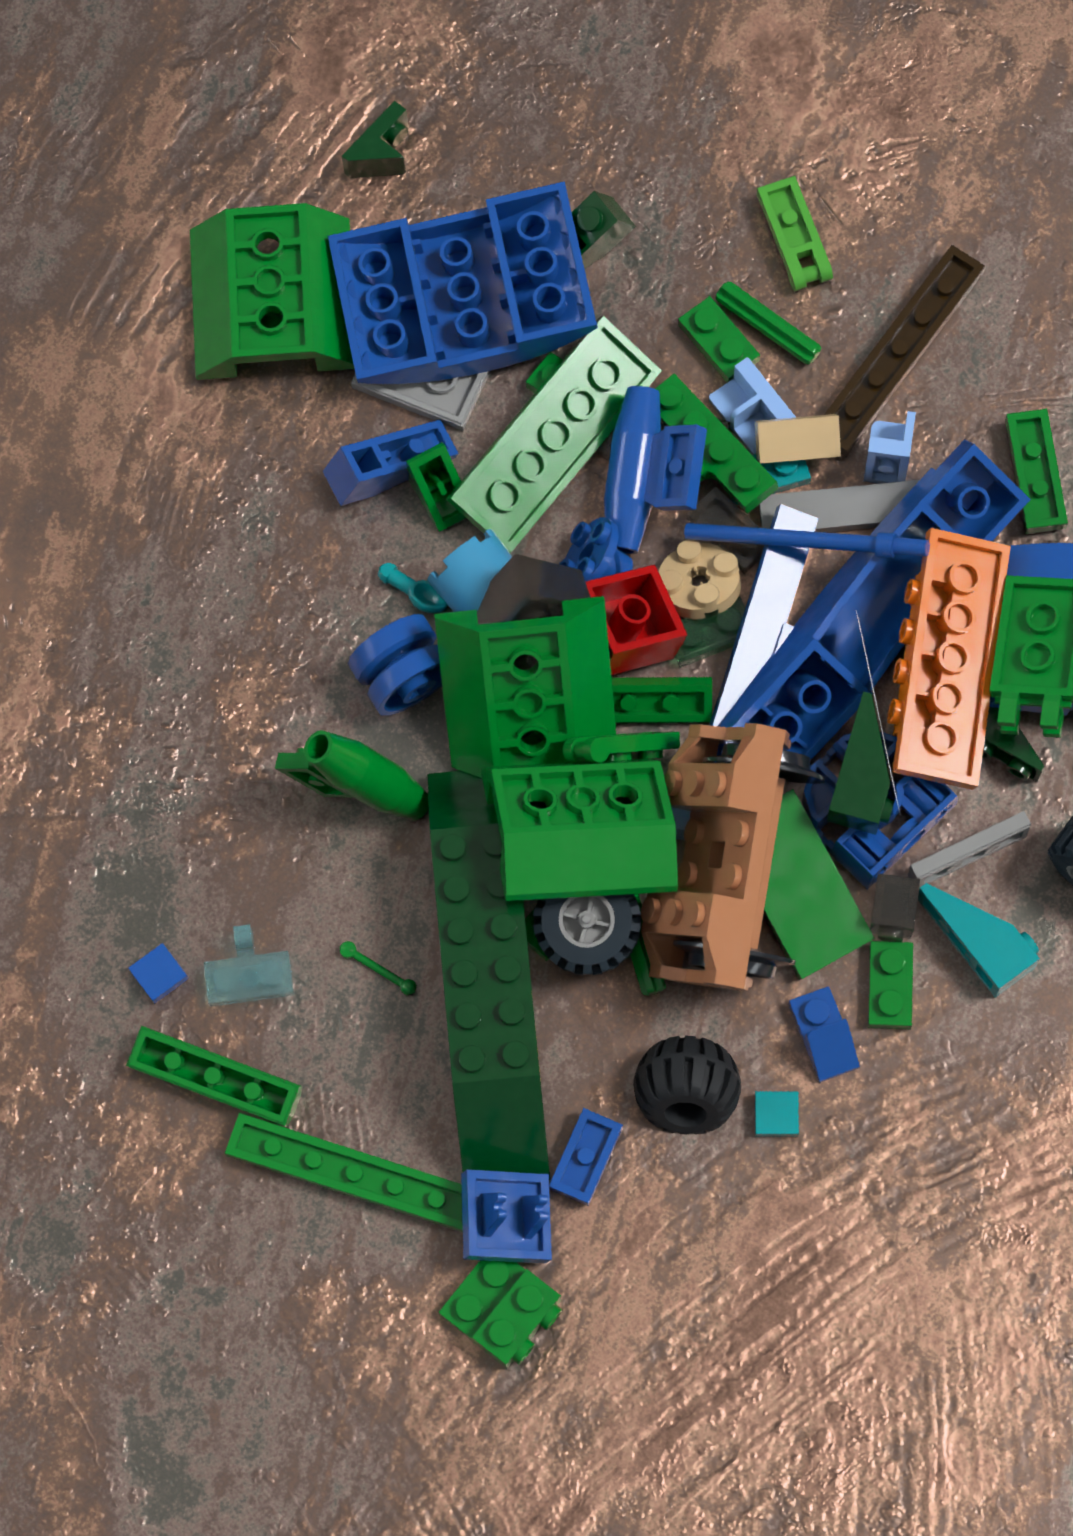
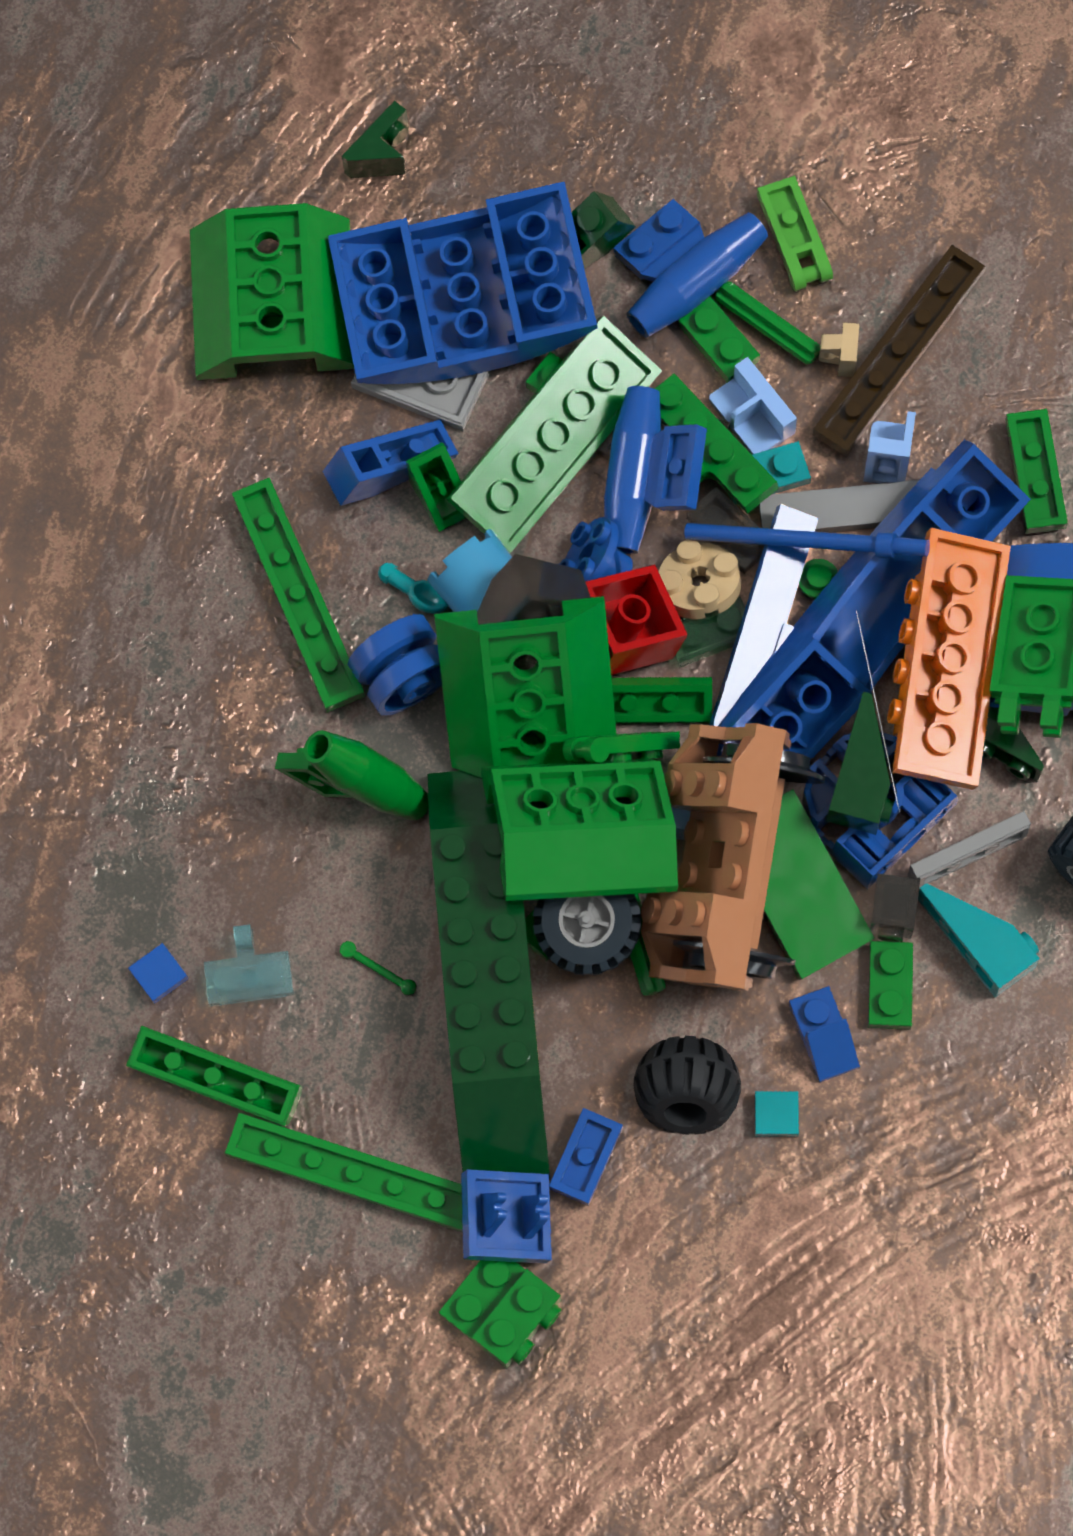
tan tile [755,414,841,464] -> none
none -> green plate [232,477,365,713]
none -> blue plate [613,199,768,338]
none -> green plate [798,559,838,599]
none -> tan tile [819,323,859,377]

